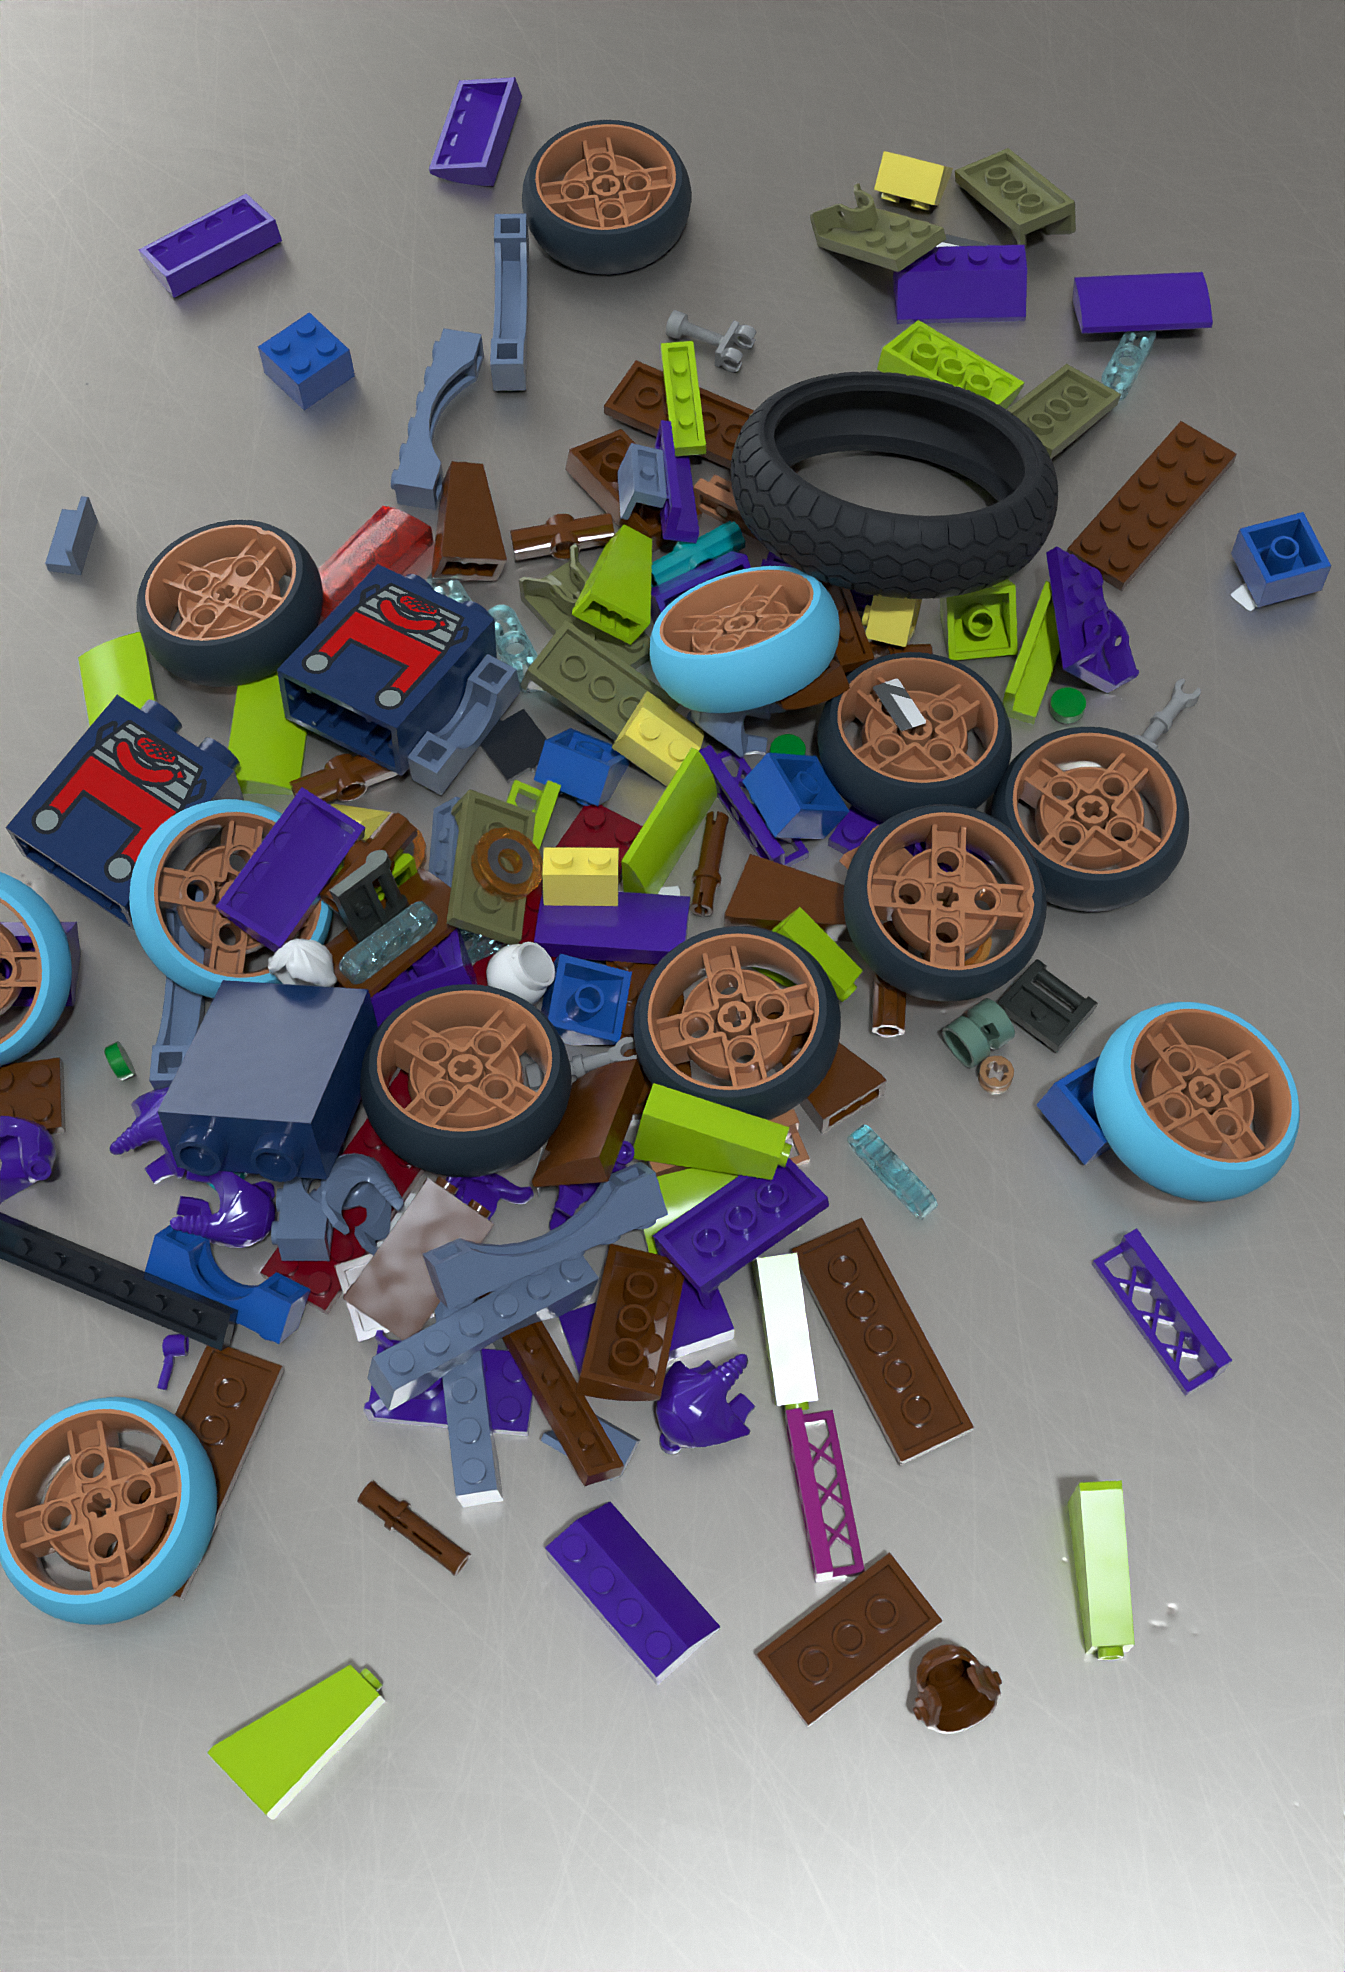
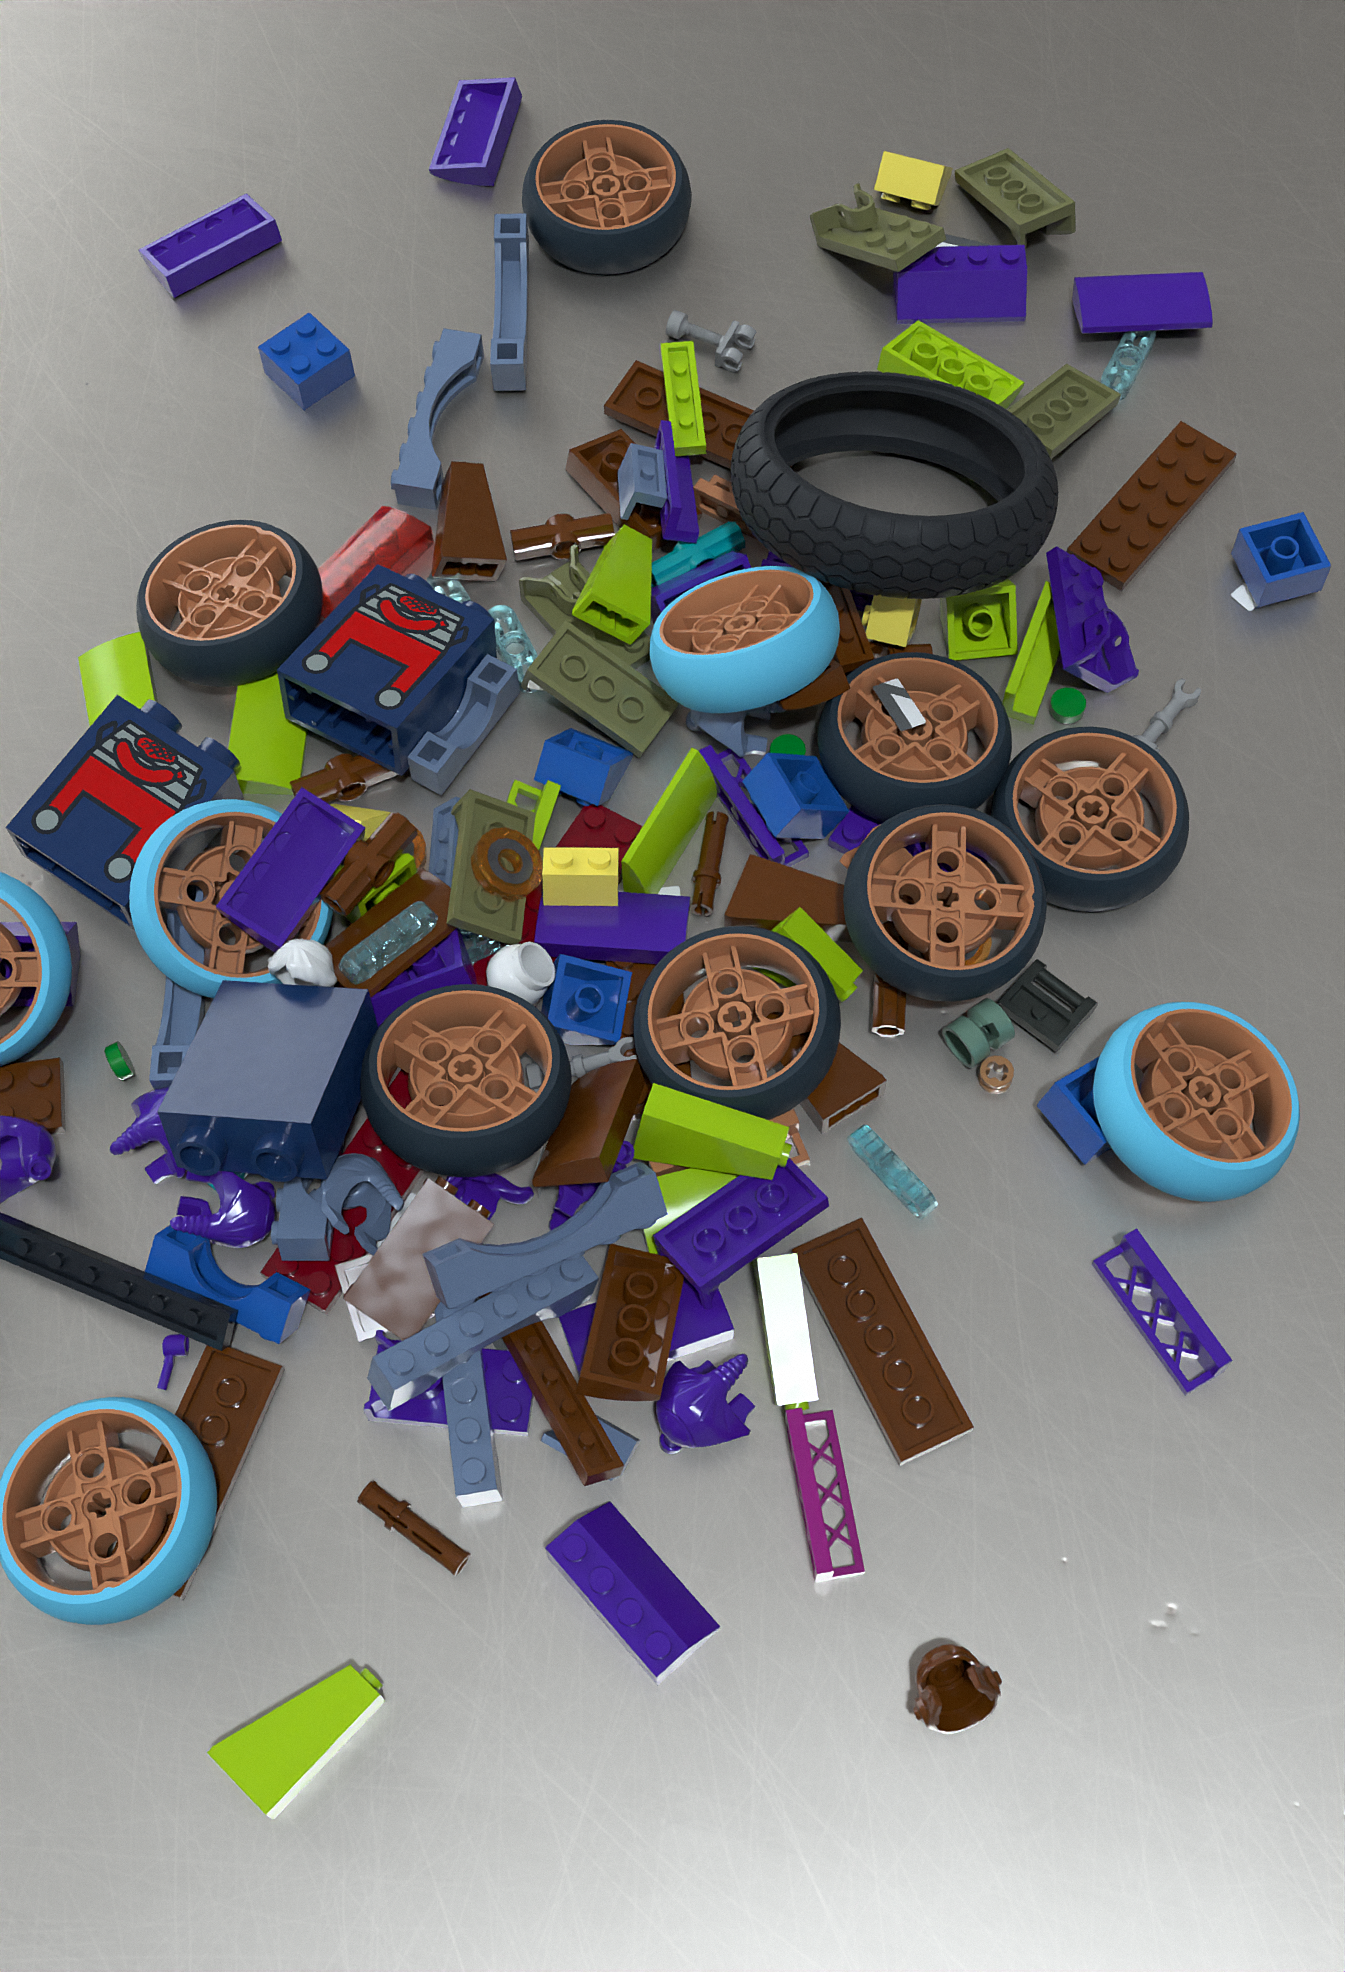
sand blue panel [45,496,98,575] -> none
pearl dark grey plate [329,850,410,948] -> none
black piece [480,709,547,783] -> none
light yellow slope [611,691,705,786] -> none
reddish brown plate [756,1552,943,1728] -> none
slope [1067,1480,1135,1660] -> none

